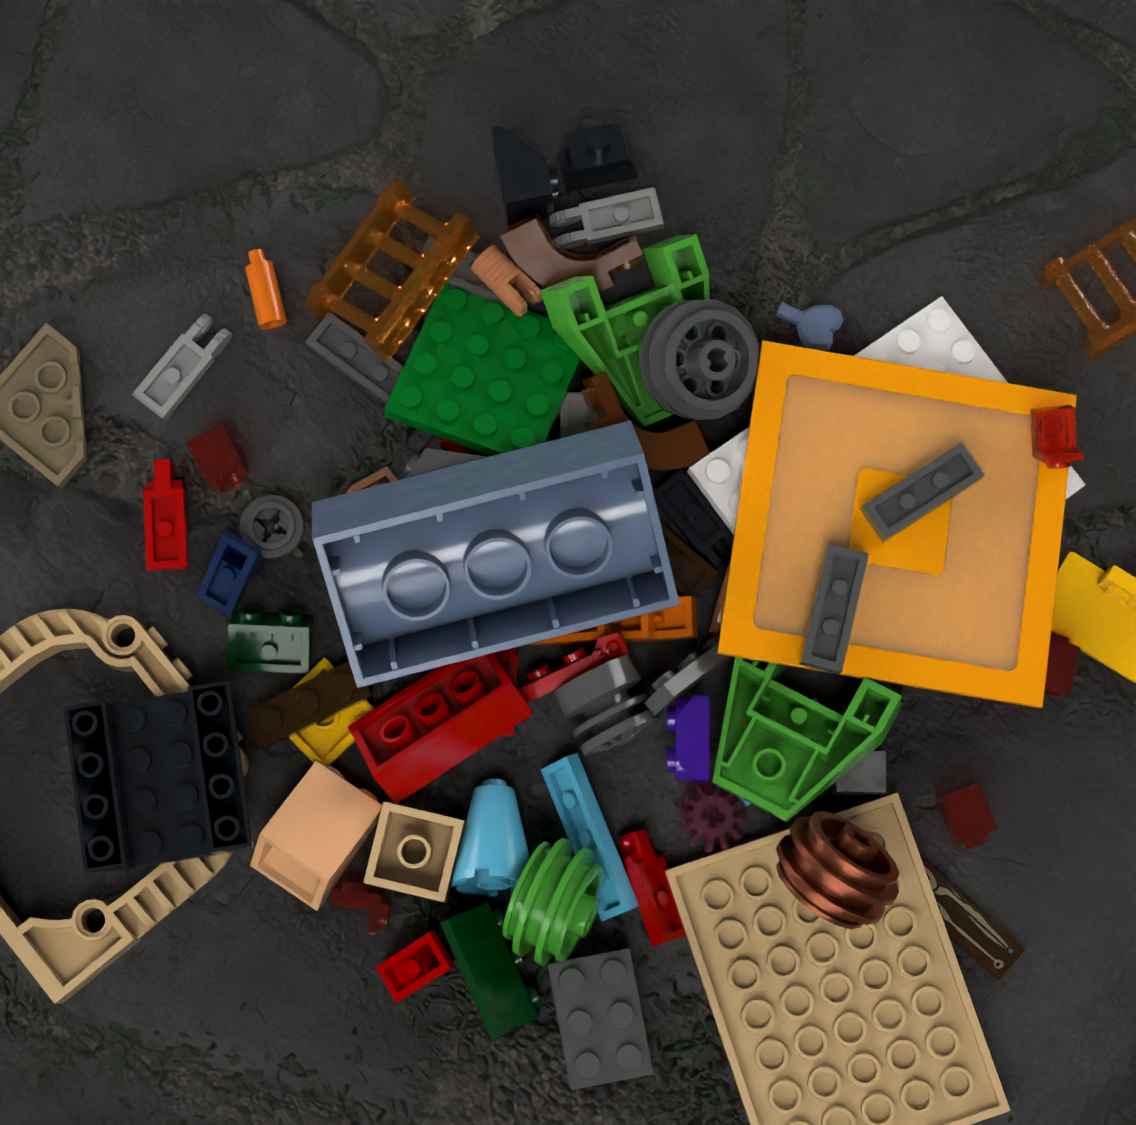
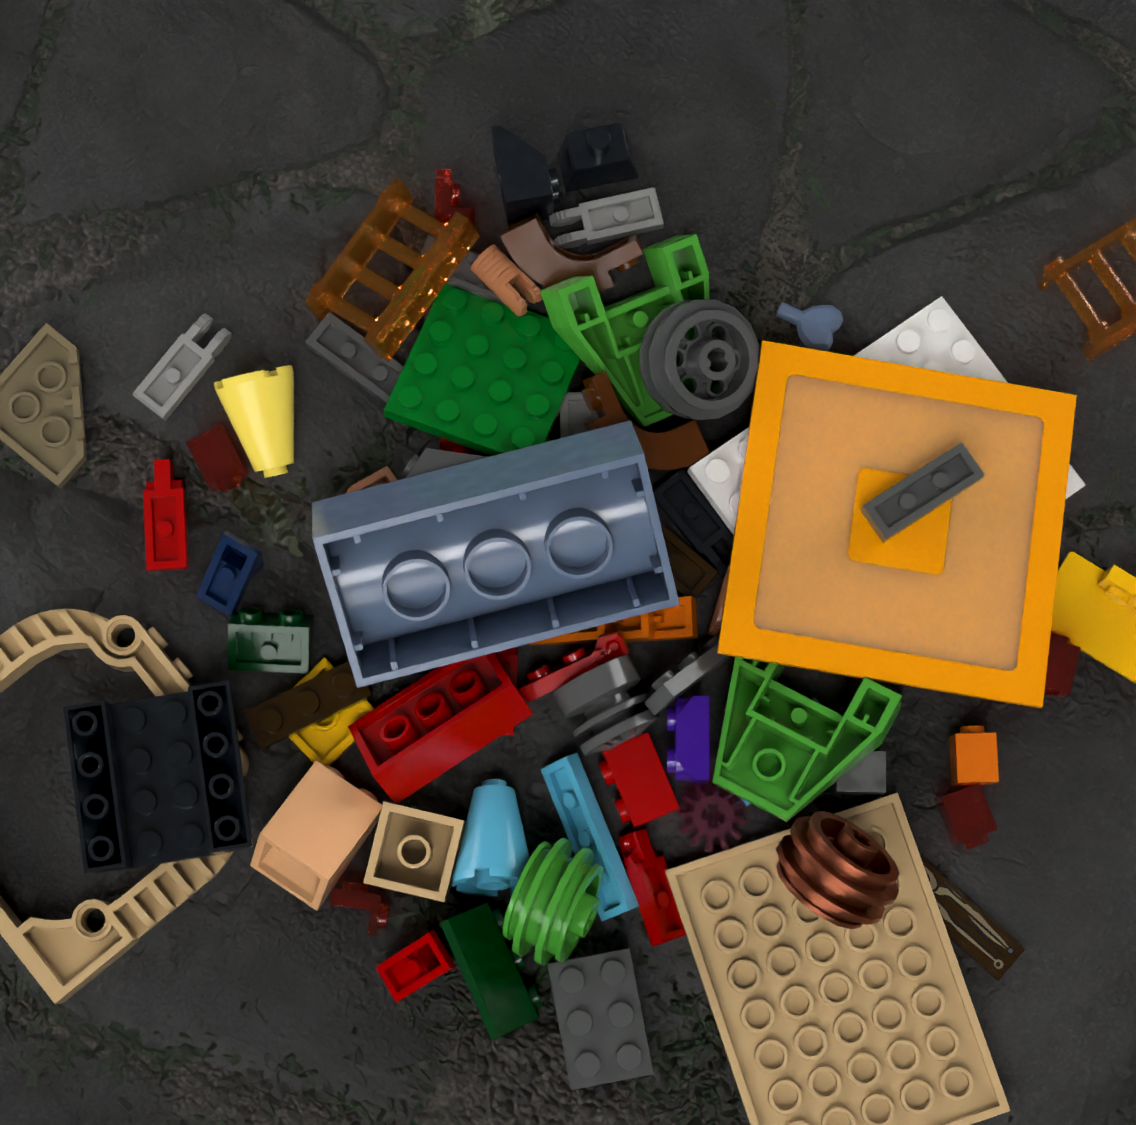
dark grey gear [239,495,305,560] -> none
orange cylinder [245,249,287,330] -> none
dark grey plate [799,543,869,675] -> none
clear red bracket [1030,405,1084,469] -> none
none -> light yellow cone [213,365,294,478]
none -> clear red bracket [434,169,475,232]
none -> red brick [598,732,680,829]
none -> orange brick [949,726,999,786]

